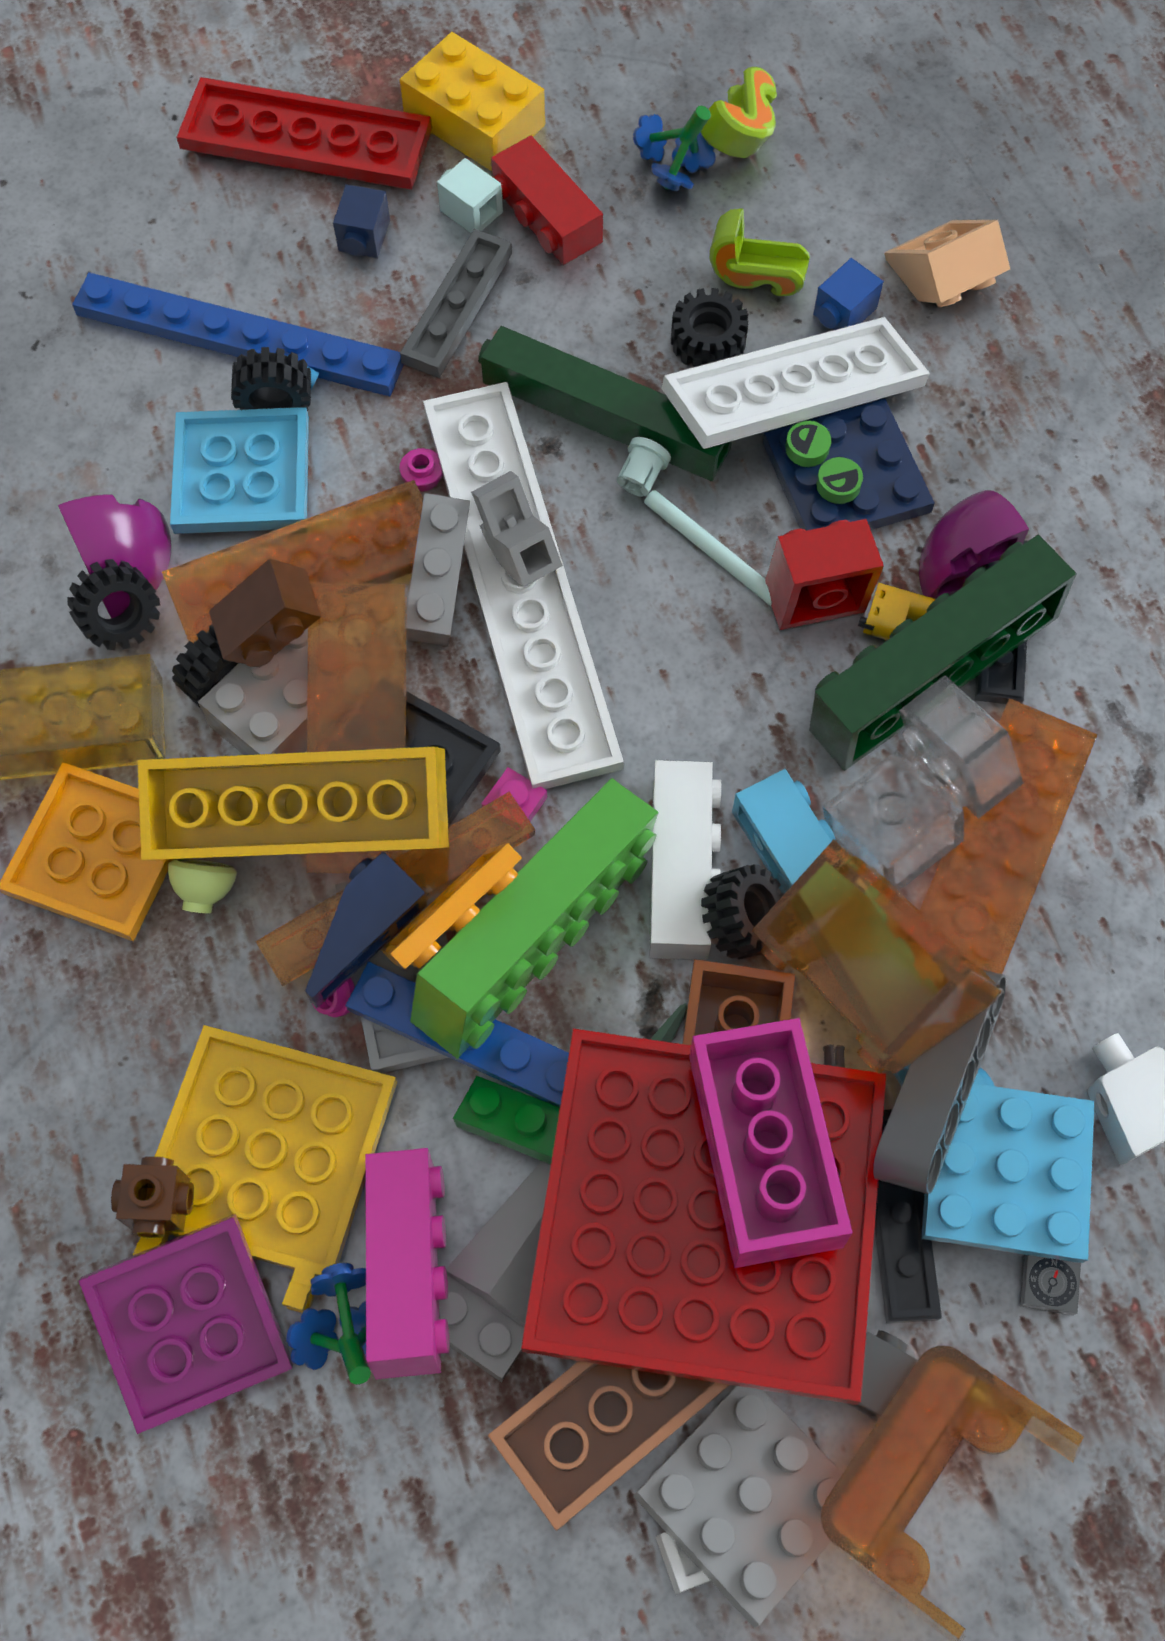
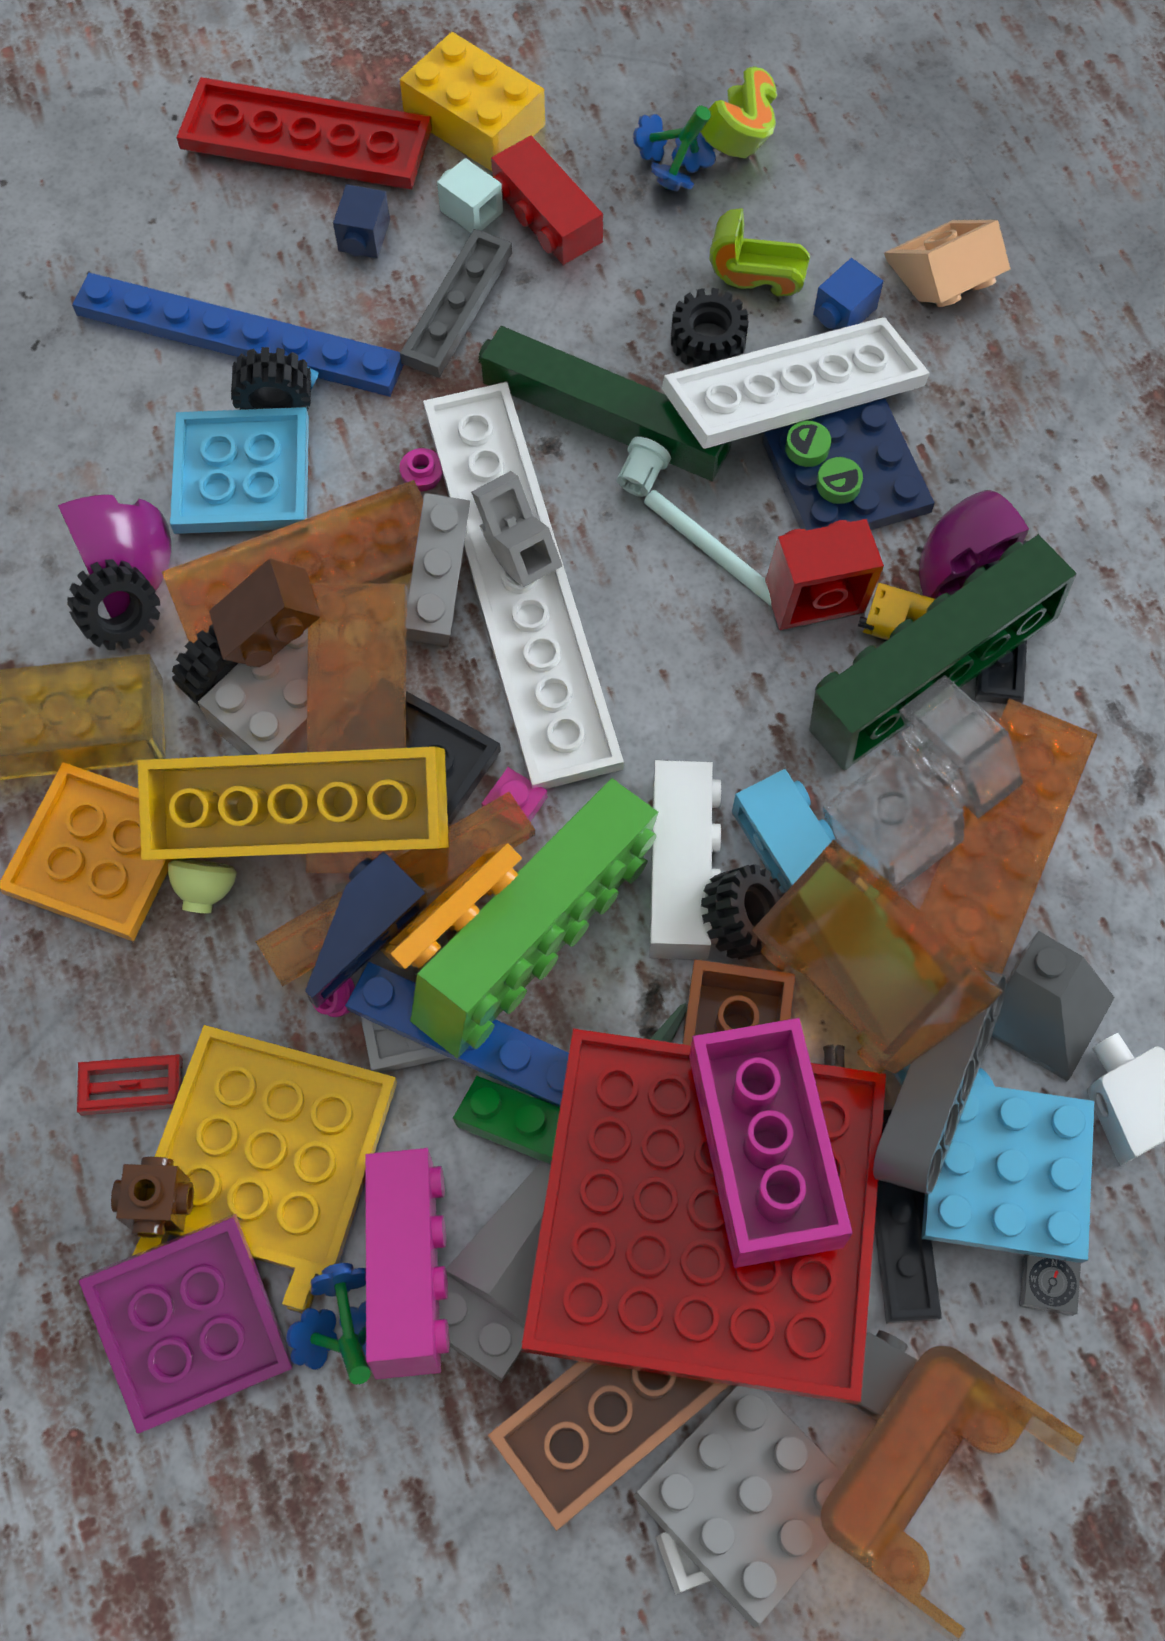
none -> red tile [77,1054,183,1116]
none -> dark grey slope [991,931,1115,1081]

